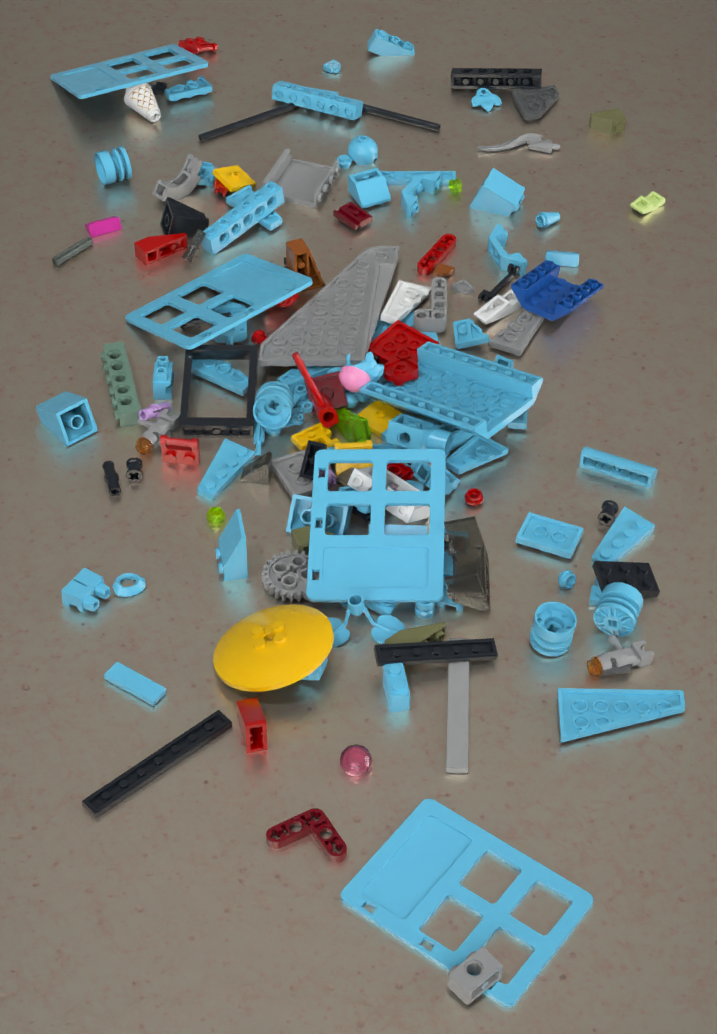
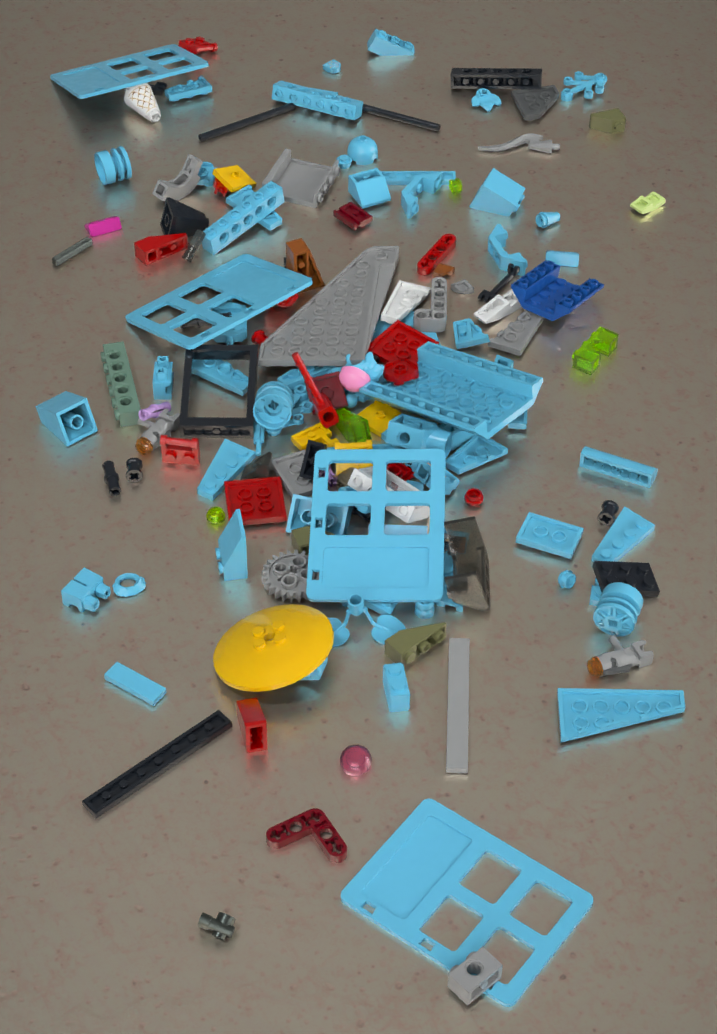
black tile [374,638,498,667] -> none
medium azure wheel [529,602,577,657] -> none
none -> pearl dark grey plate [198,912,236,940]
none -> red plate [224,476,287,525]
none -> medium azure plant [561,71,607,102]
none -> clear neon green arch [572,326,619,376]

